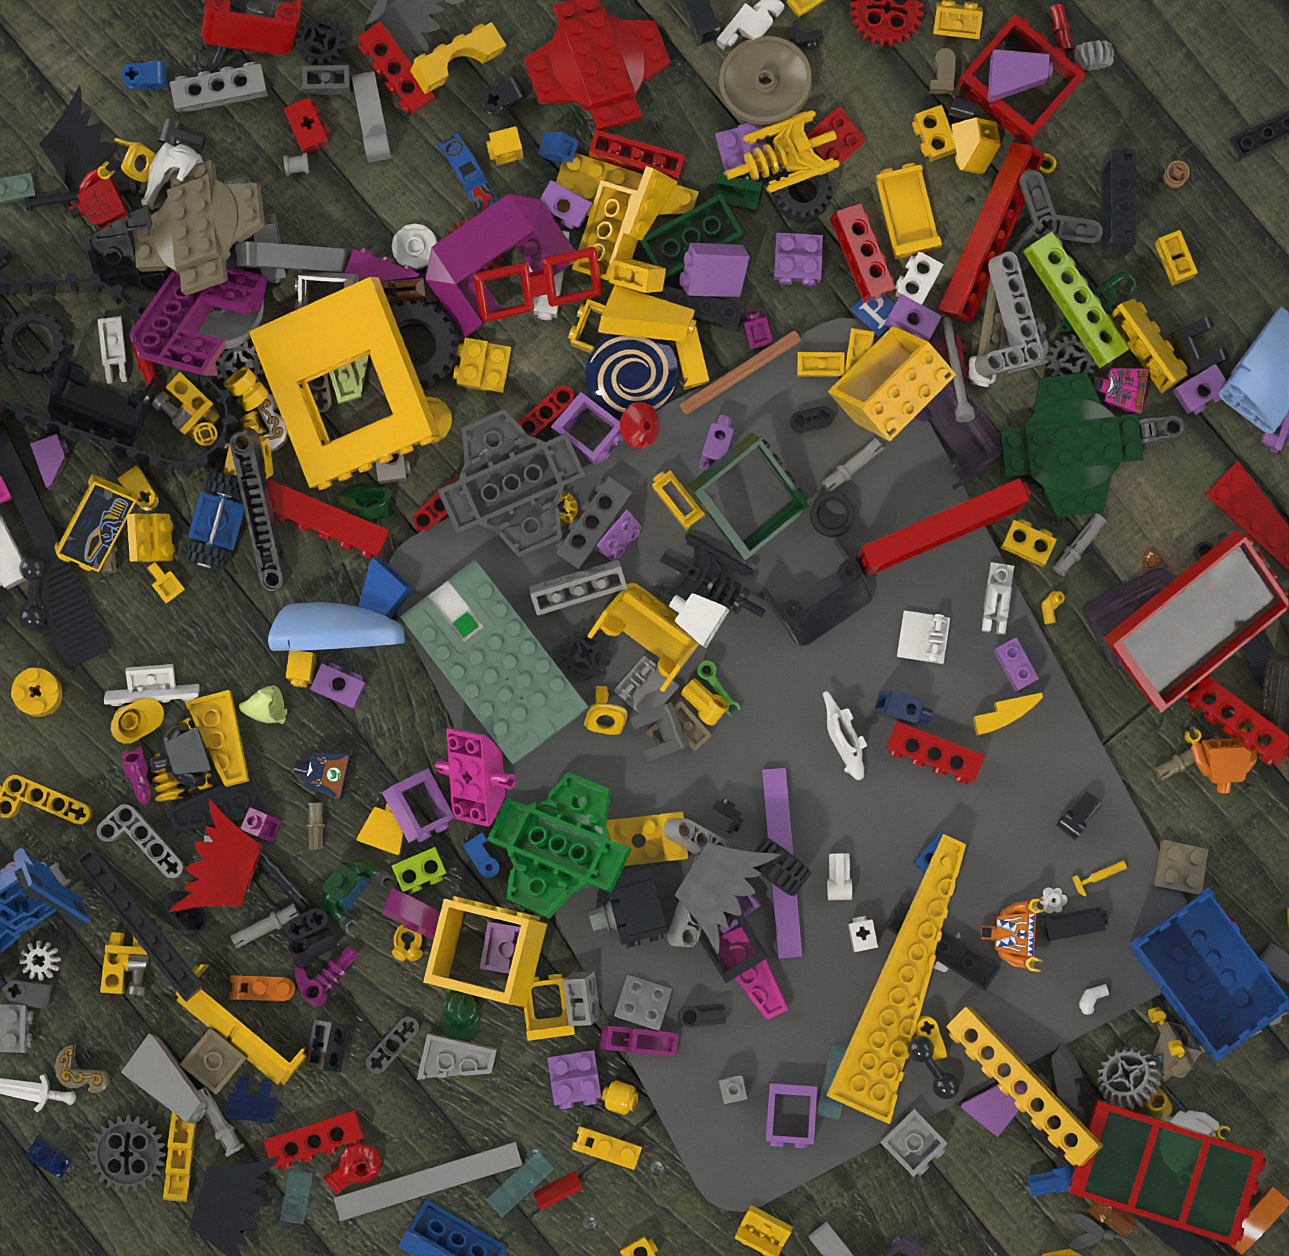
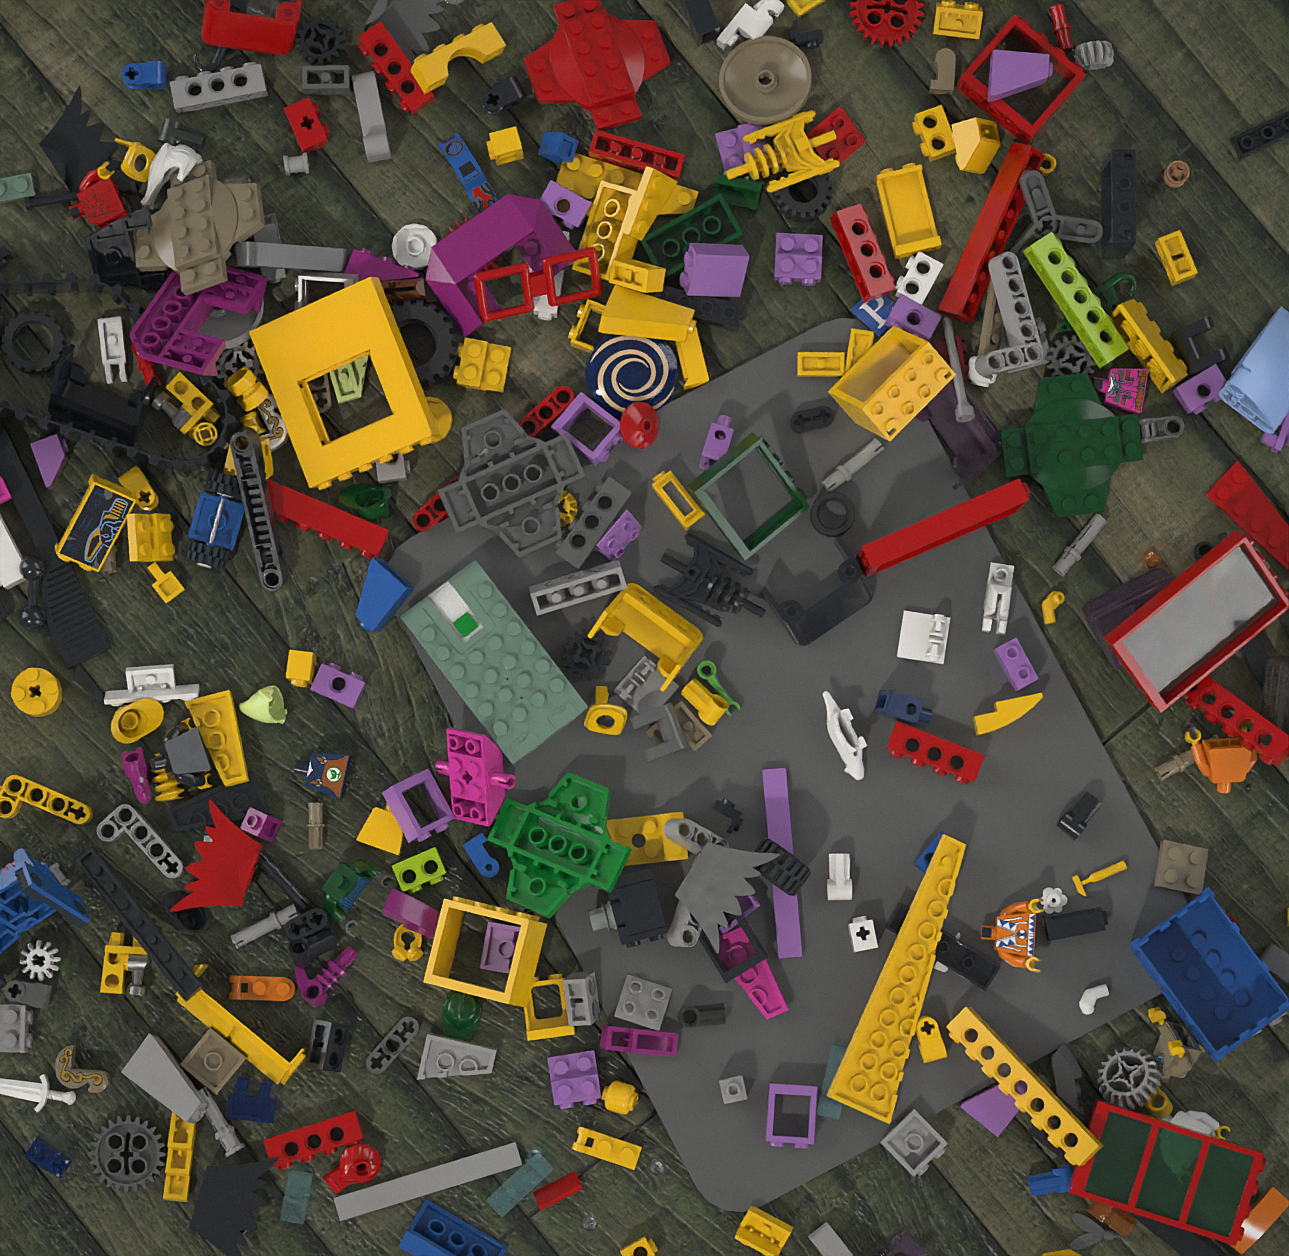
light blue panel [268,602,405,651] -> none
white torso [669,593,730,648] -> none
nougat axle [680,331,801,415] -> none
magenta bracket [741,310,773,349] -> none
black piece [907,1035,959,1100] -> none
black piece [949,95,978,124] -> none
yellow brick [1000,519,1057,567] -> none

